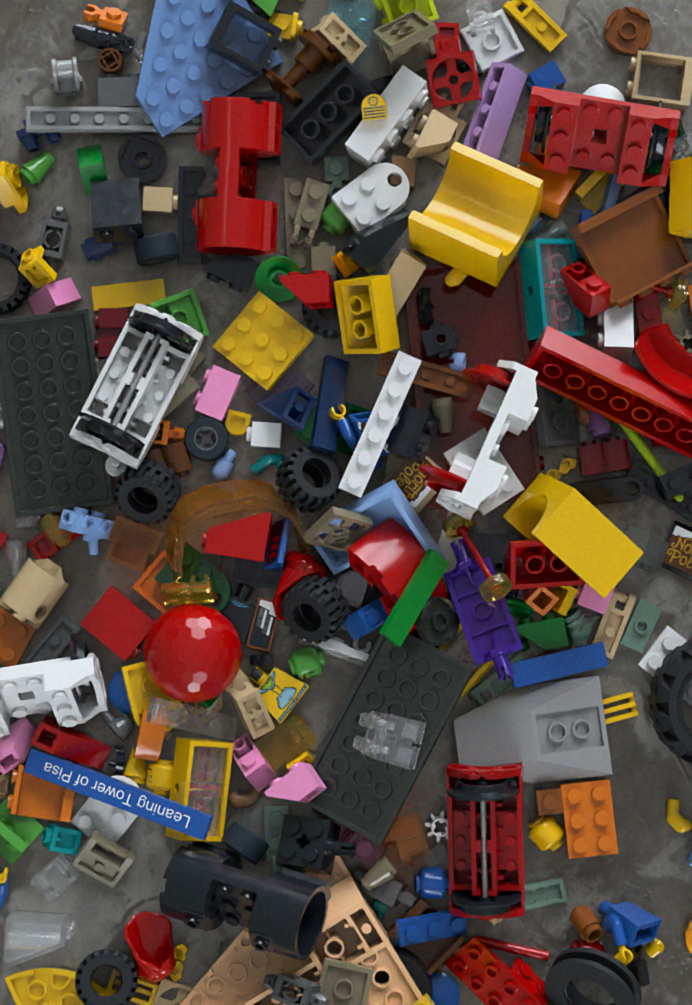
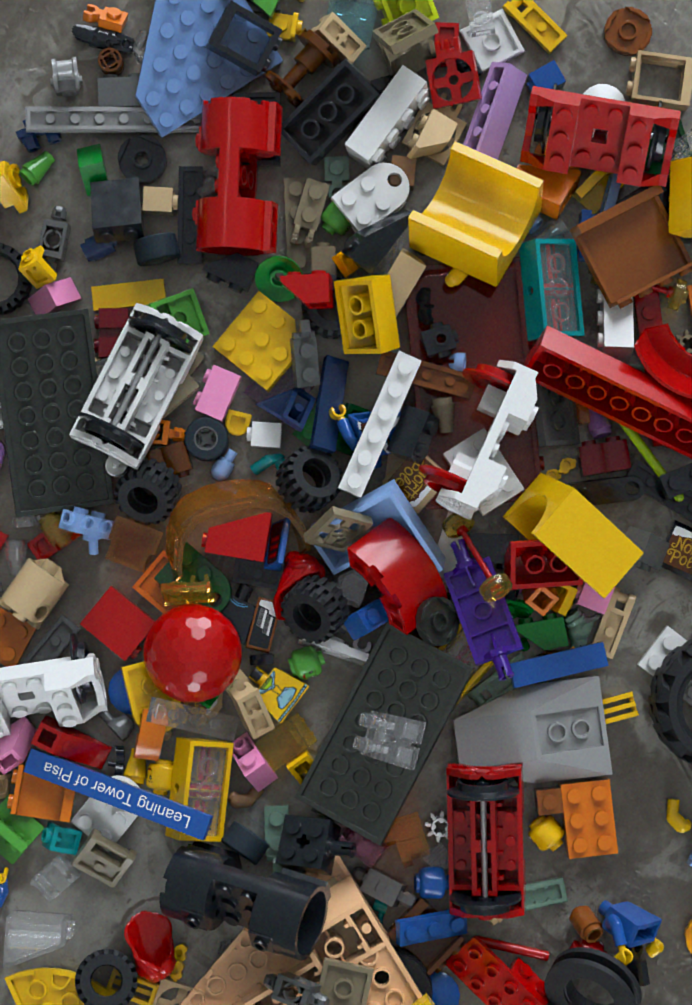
bright pink slope [264,762,327,803] -> none
dark tan cone [360,856,398,891] -> none
yellow tile [361,94,388,121] -> none
green tile [379,549,449,647] -> none
red slope [560,260,611,318] -> none
sand green plate [619,599,662,654] -> none
none -> dark grey hinge [290,318,320,388]

